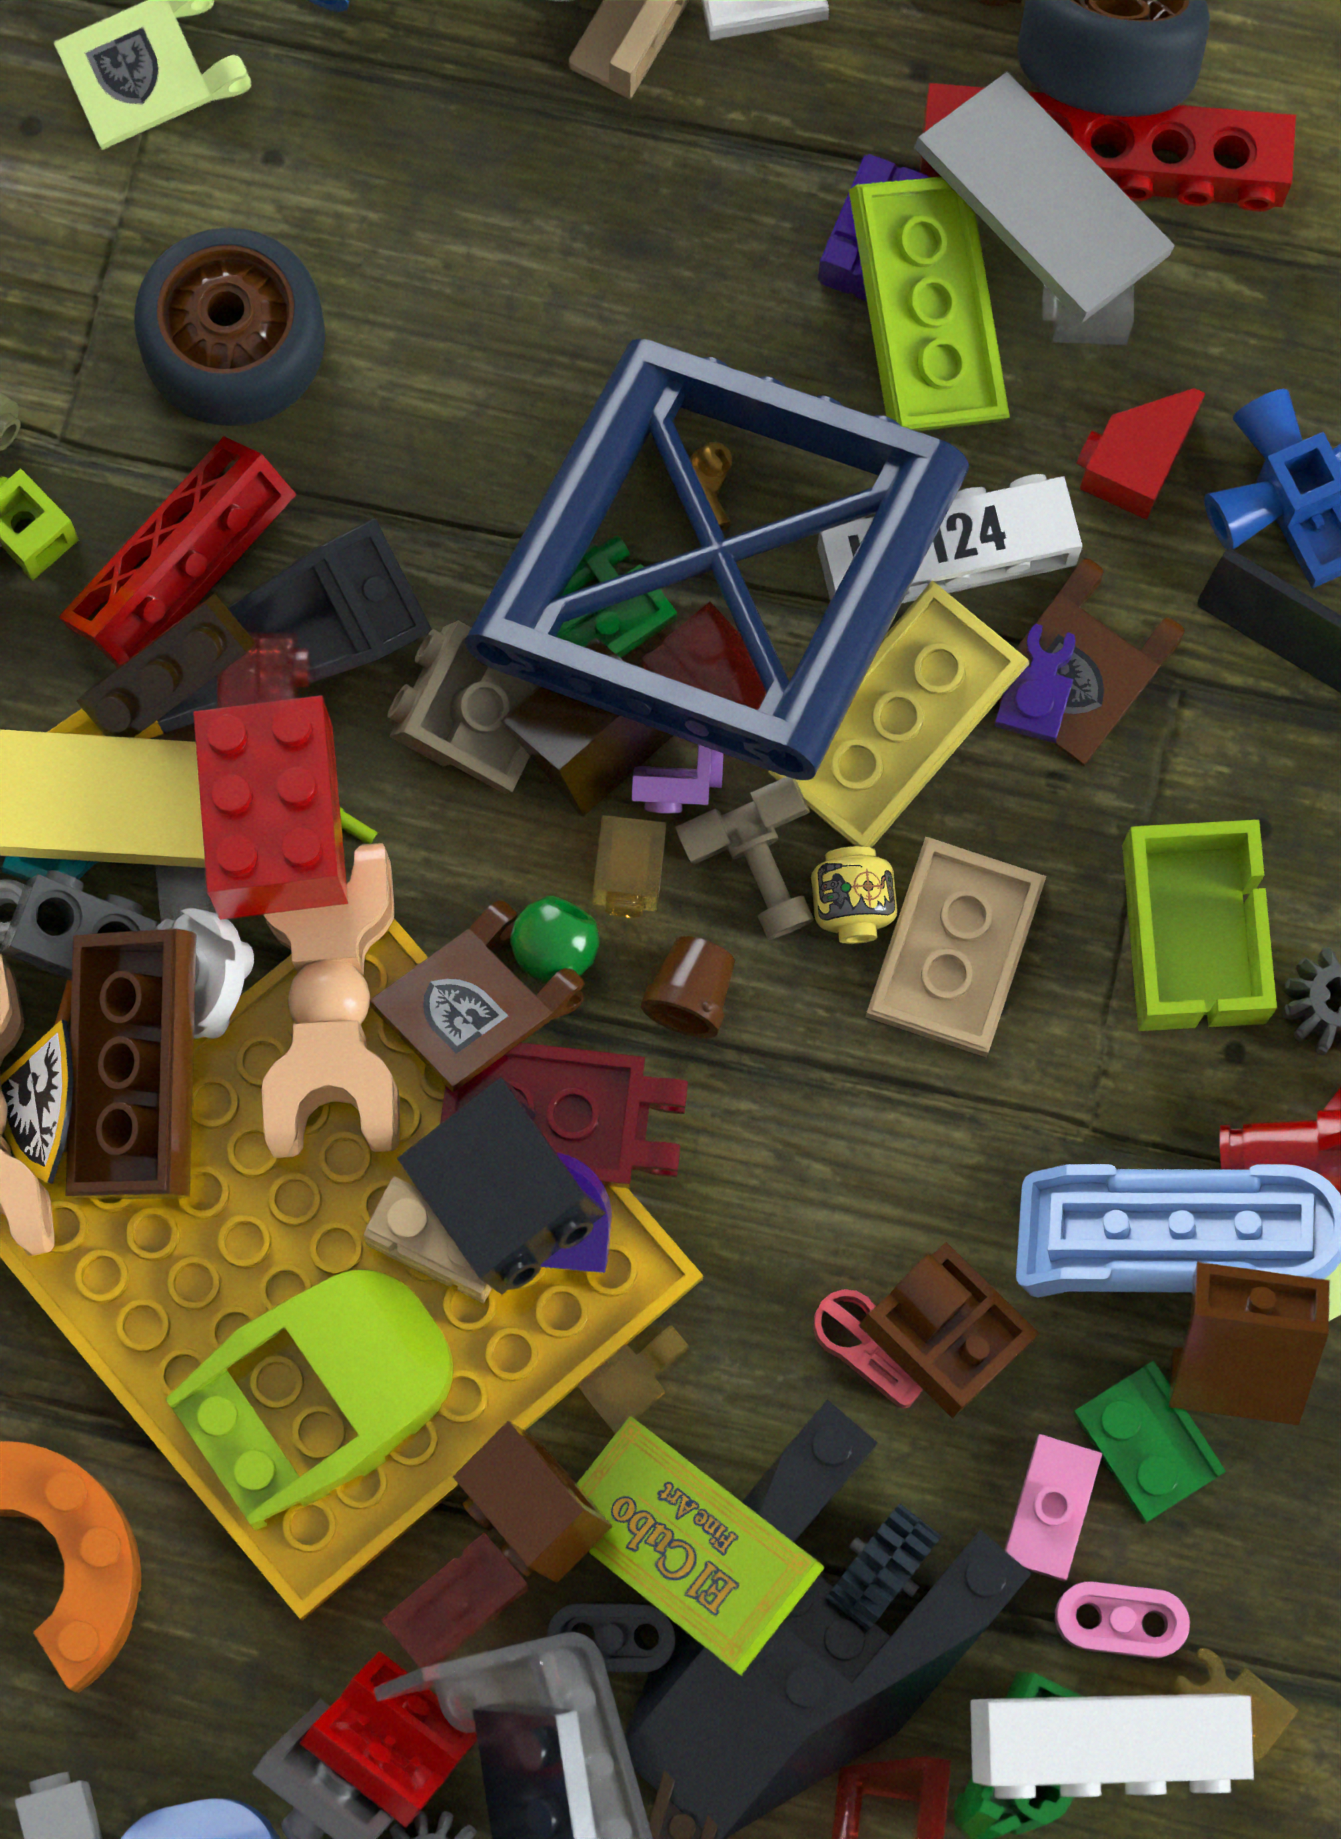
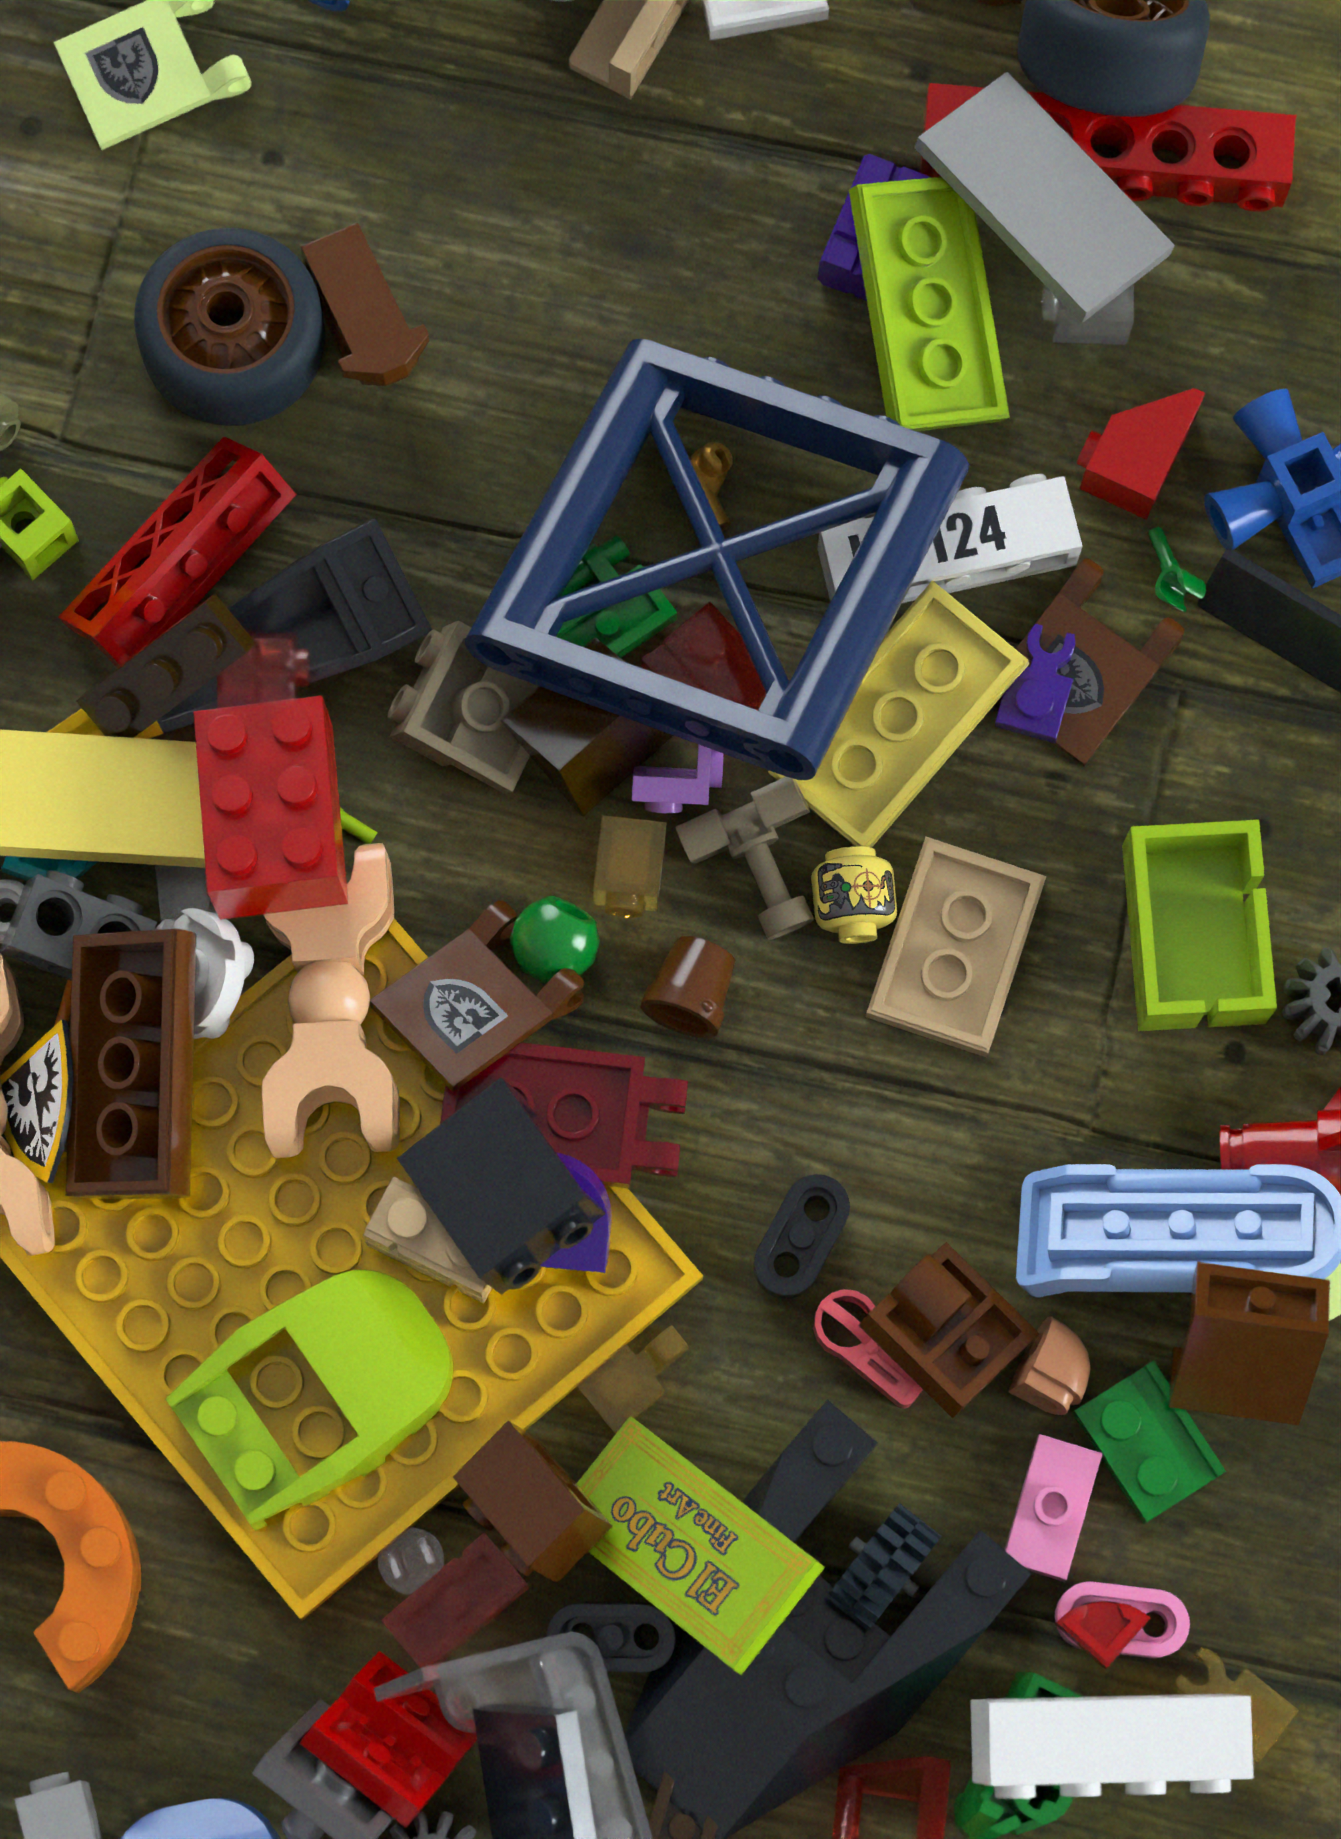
none -> reddish brown piece [301,223,429,387]
none -> clear plate [378,1528,444,1595]
none -> black plate [754,1174,850,1299]
none -> nougat piece [1008,1316,1091,1415]
none -> red tile [1055,1601,1150,1669]
none -> green hand [1148,527,1206,613]

